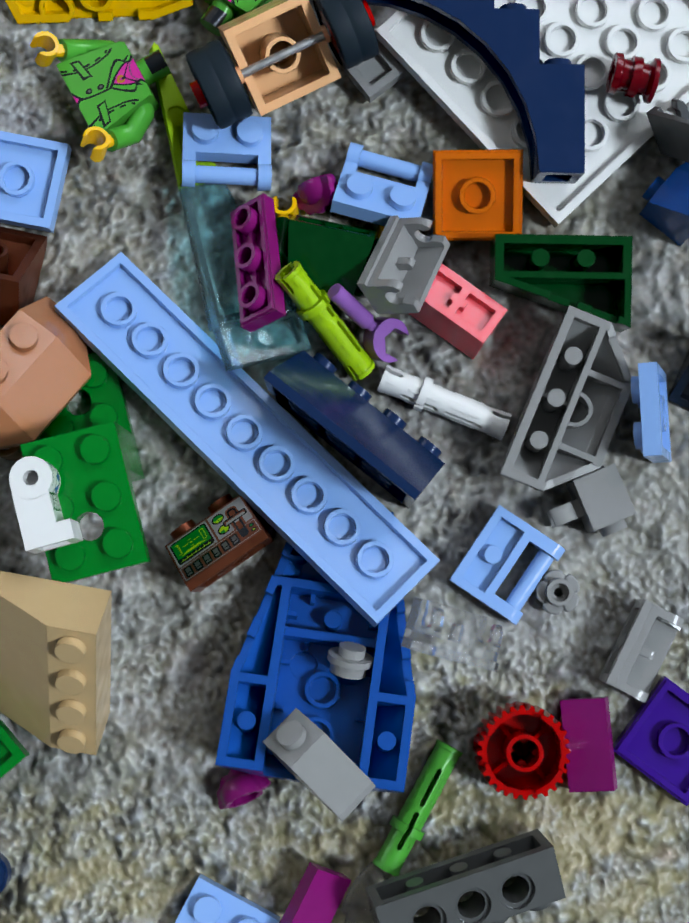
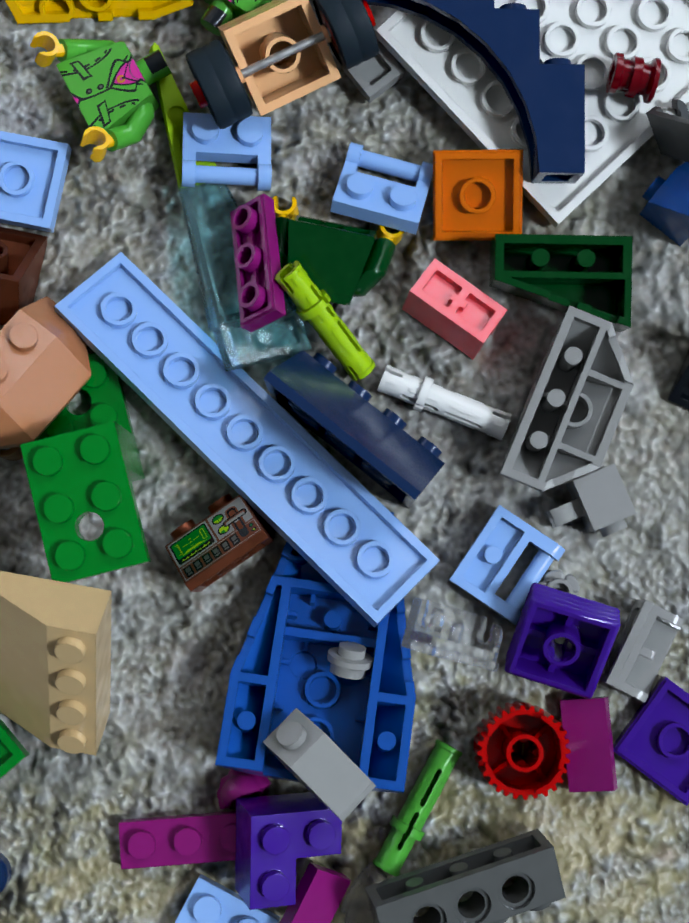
white leg [9,456,83,554] -> none
magenta piece [293,174,338,215] -> none
medium lavender piece [327,283,409,363] -> none
light grey hinge [357,215,450,314] -> none
light blue plate [631,362,672,463] -> none
none -> magenta plate [118,811,236,869]
none -> dark purple brick [235,792,342,910]
none -> dark purple brick [504,583,621,698]

